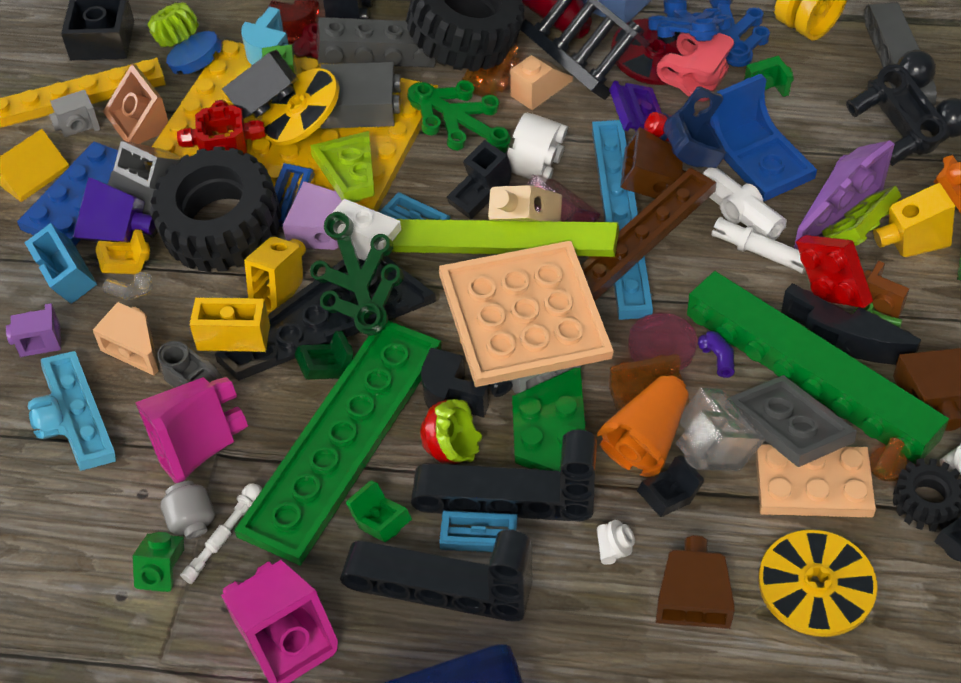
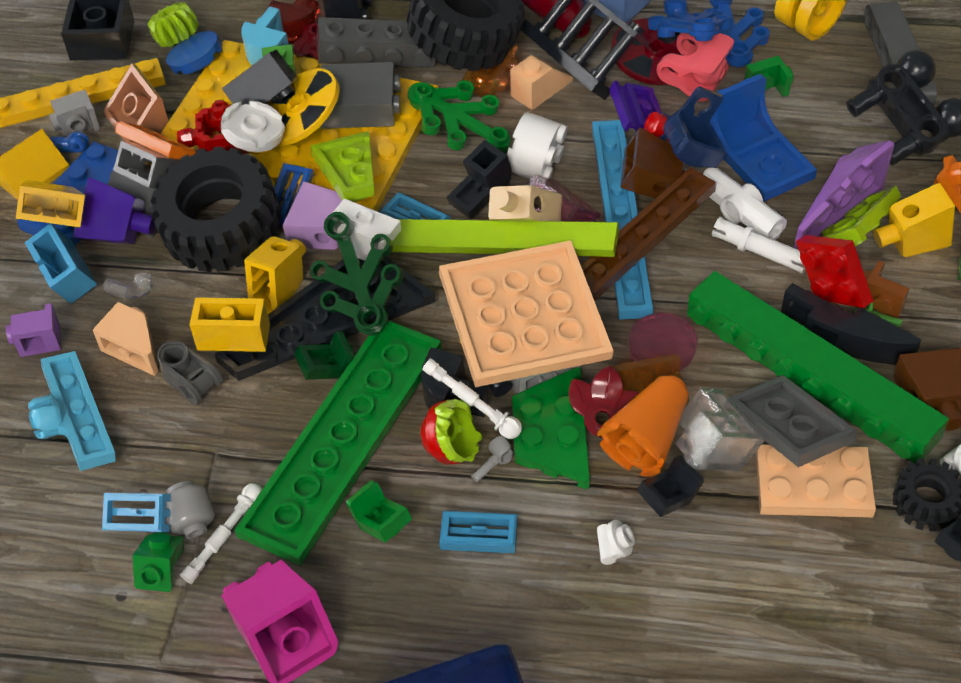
yellow bracket [95,230,150,274] -> none
dark pink hips [135,377,248,484] -> none
black beam [340,529,532,622] -> none
black beam [411,430,597,521] -> none
reddish brown torso [656,535,734,629] -> none
dark purple arm [698,331,735,378] -> none
yellow piece [758,530,877,637] -> none
clear orange plate [869,437,907,481] -> none
none -> yellow torso [16,180,85,227]
none -> blue arm [50,131,89,153]
none -> tile [102,493,171,532]
none -> orange tile [115,121,196,160]
none -> white tile [221,101,285,152]
none -> white piece [422,358,522,439]
none -> light grey hand [471,436,513,482]
none -> dark red plate [569,366,639,438]

